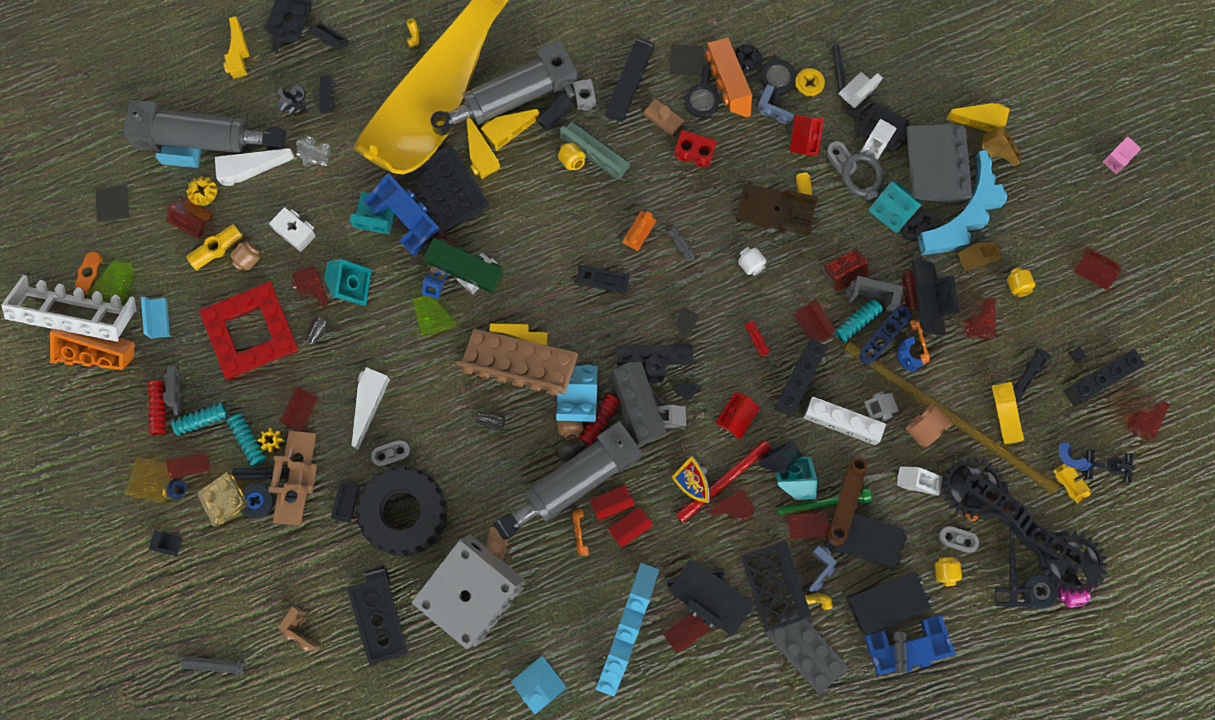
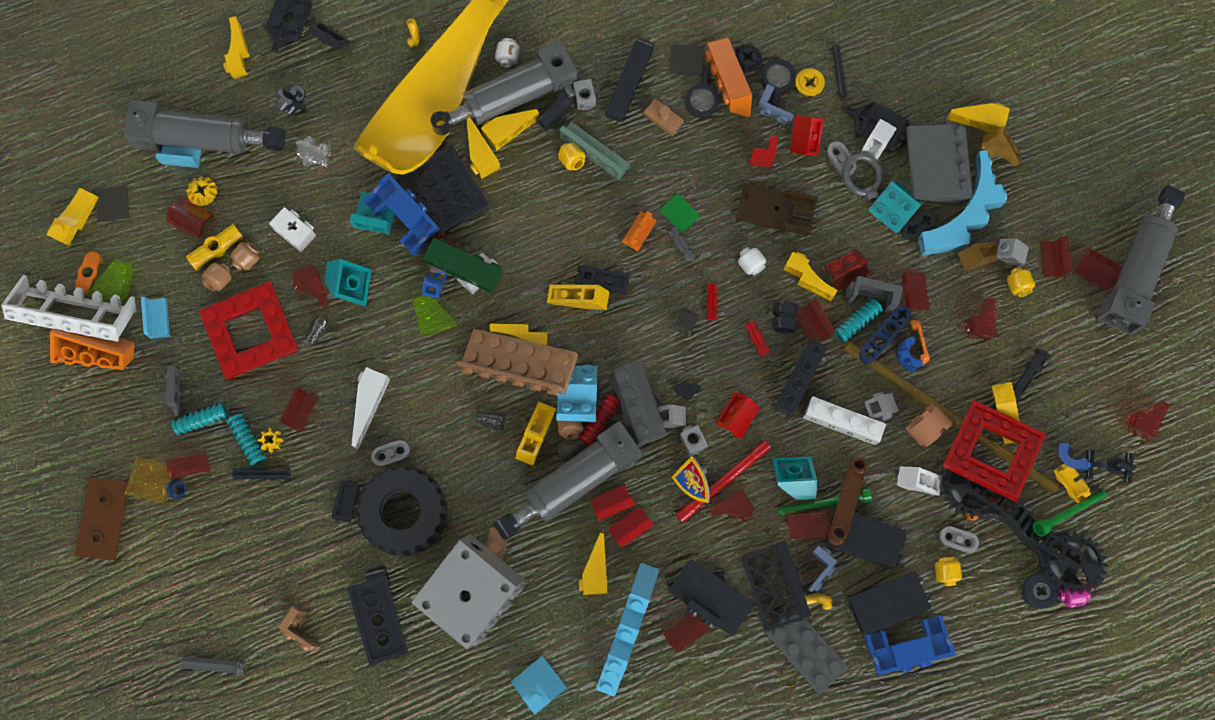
red piece [147,380,166,435] -> none
black panel [148,530,183,556] -> none
clear yellow plate [196,472,248,527] -> none
white slope [215,148,294,186] -> none
black bush [238,483,274,519] -> none
medium nougat piece [268,431,317,526] -> none
black piece [319,76,335,113] -> none
orange piece [572,509,589,556] -> none
black plate [616,344,694,383] -> none
red brick [674,130,717,167] -> none
black slope [757,440,802,474] -> none
yellow piece [796,173,812,195] -> none
white panel [839,72,883,108] -> none
dark grey axle [894,632,907,672] -> none
black bracket [911,259,960,336] -> none
black piece [995,529,1033,607] -> none
black brick [1063,348,1145,406] -> none
black piece [1069,346,1086,363] -> none
bright pink bracket [1103,137,1141,174] -> none
none -> yellow slope [46,188,99,245]
none -> reddish brown plate [75,478,130,561]
none -> medium nougat head [202,263,231,291]
none -> white head [495,38,520,68]
none -> yellow slope [515,402,556,466]
none -> yellow slope [547,285,609,310]
none -> yellow slope [579,533,608,595]
none -> green sticker [659,193,701,233]
none -> light grey brick [679,425,708,457]
none -> red axle [706,284,717,321]
none -> red panel [749,136,778,168]
none -> black wheel [771,301,798,333]
none -> yellow slope [784,252,837,301]
none -> red plate [943,400,1046,502]
none -> light grey brick [996,238,1029,265]
none -> green piece [1033,490,1107,537]
none -> clear red panel [1040,236,1072,278]
none -> dark grey piece [1096,185,1185,335]

